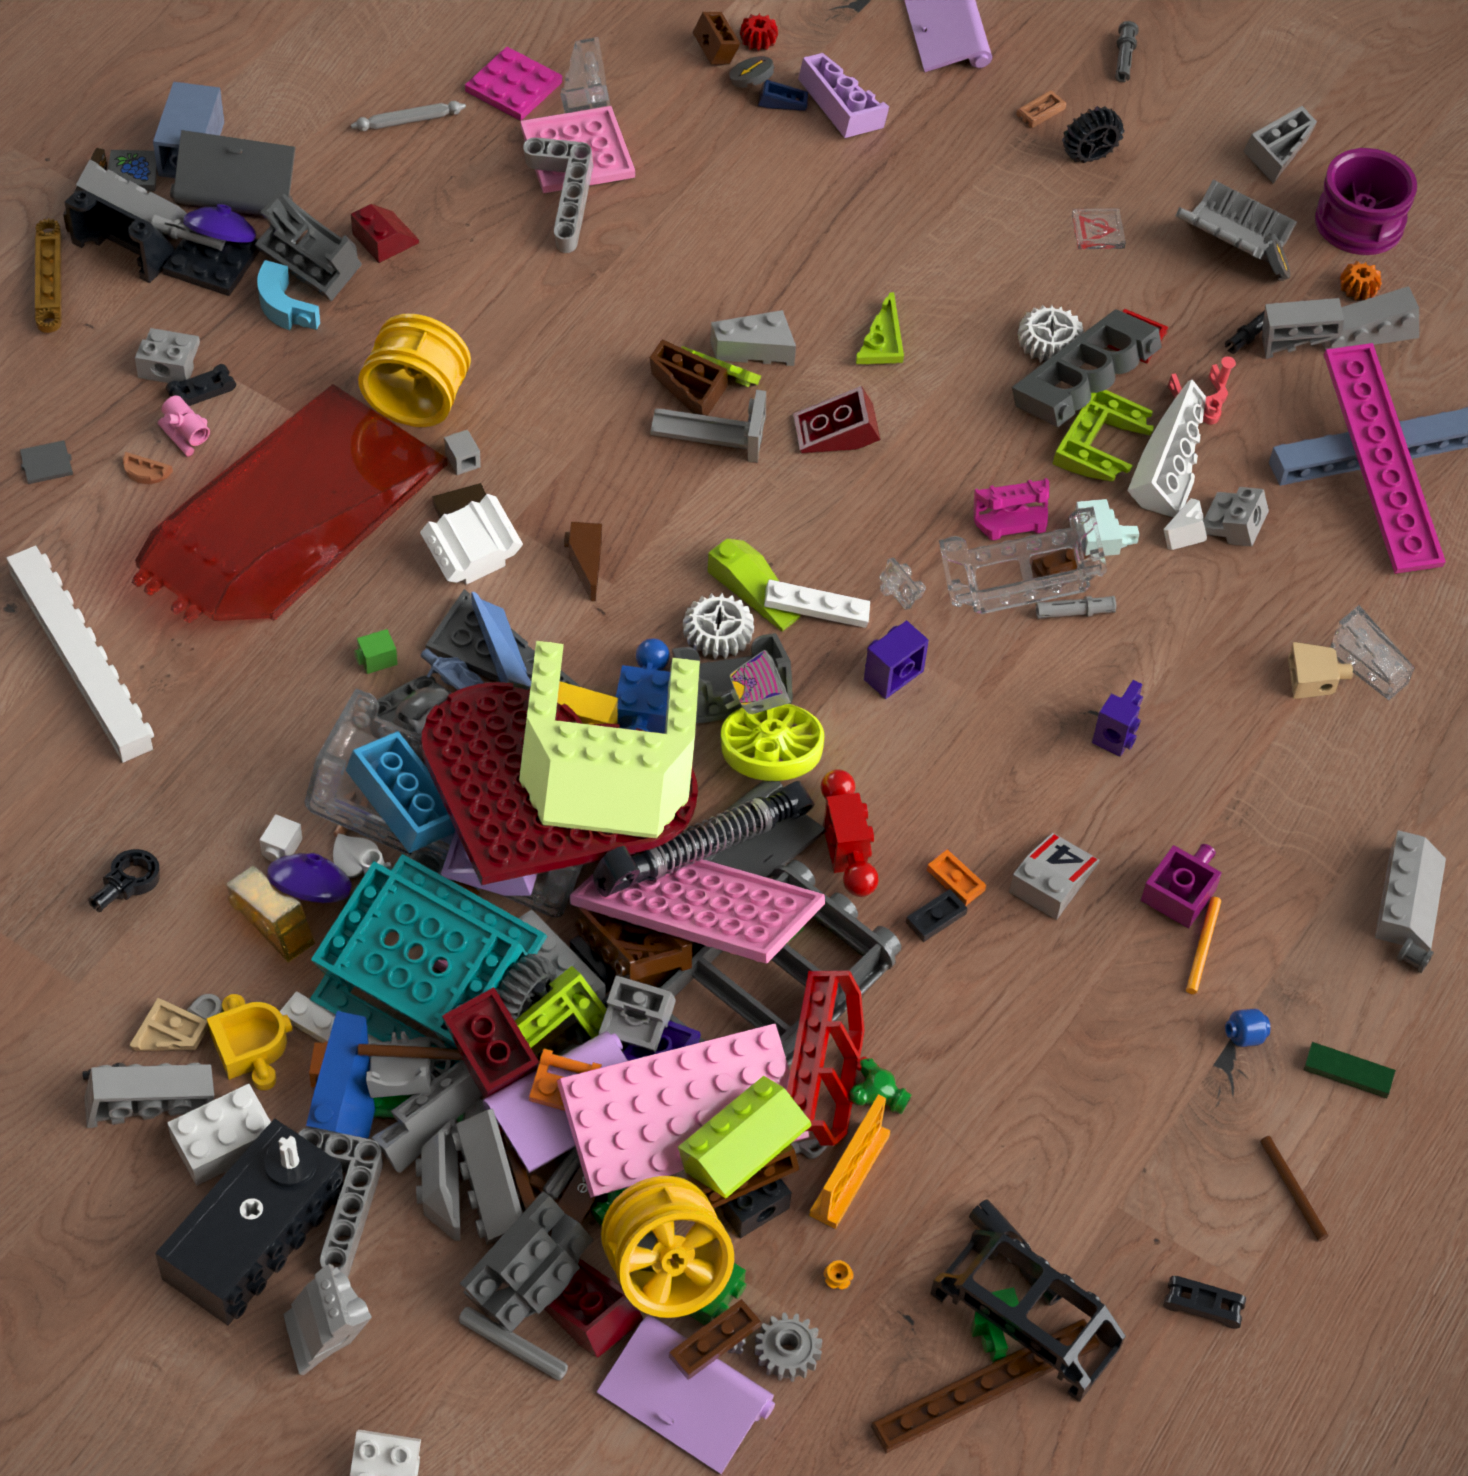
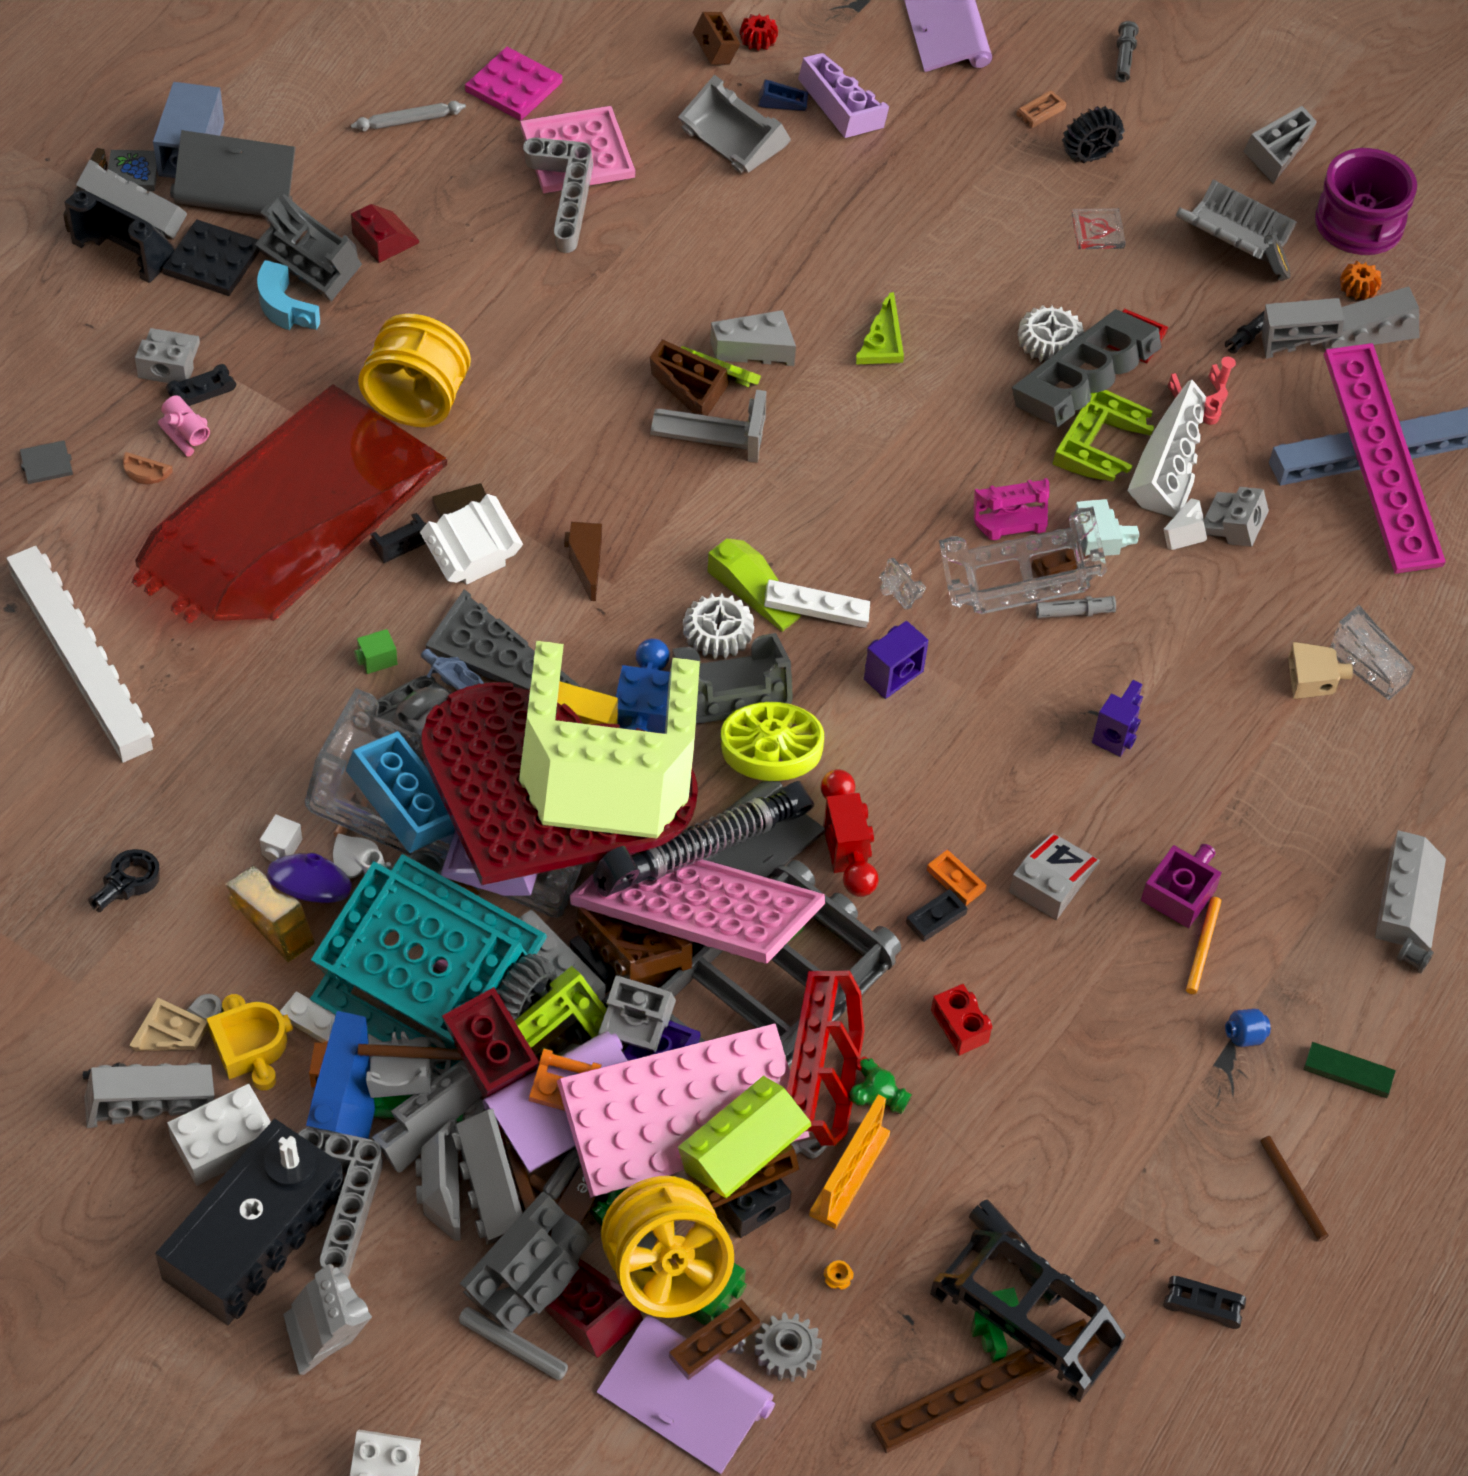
pearl gold plate [35,218,62,333] -> none
light grey pin [151,214,226,251] -> none
dark purple dish [183,204,256,242] -> none
light grey brick [444,429,481,475] -> none
medium blue wedge [471,592,531,690] -> none
clear wedge [560,37,610,113] -> none
torso [721,650,791,714] -> none
dark grey tile [729,56,775,88] -> none
dark red slope [793,386,881,453] -> none
none -> black hinge [369,513,426,563]
none -> light grey windscreen [678,75,791,174]
none -> red brick [931,984,992,1056]

